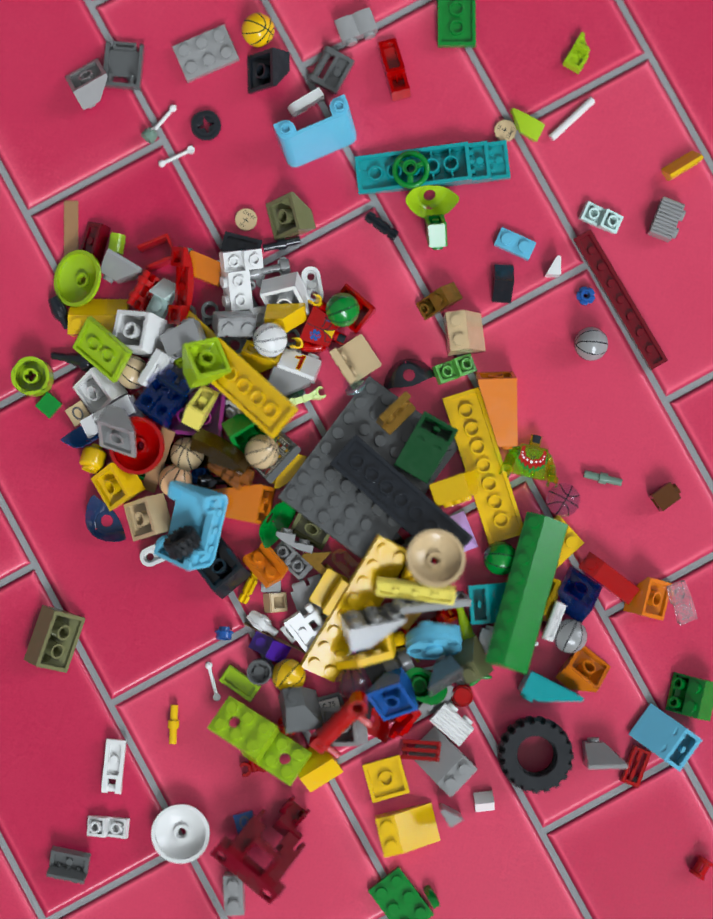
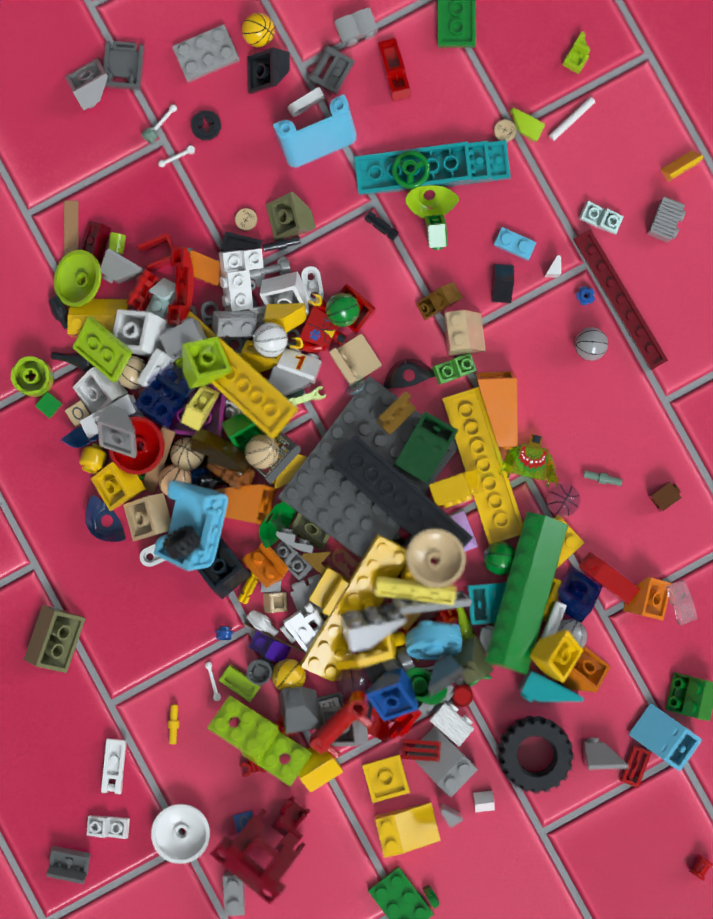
none -> yellow slope [530,629,583,683]

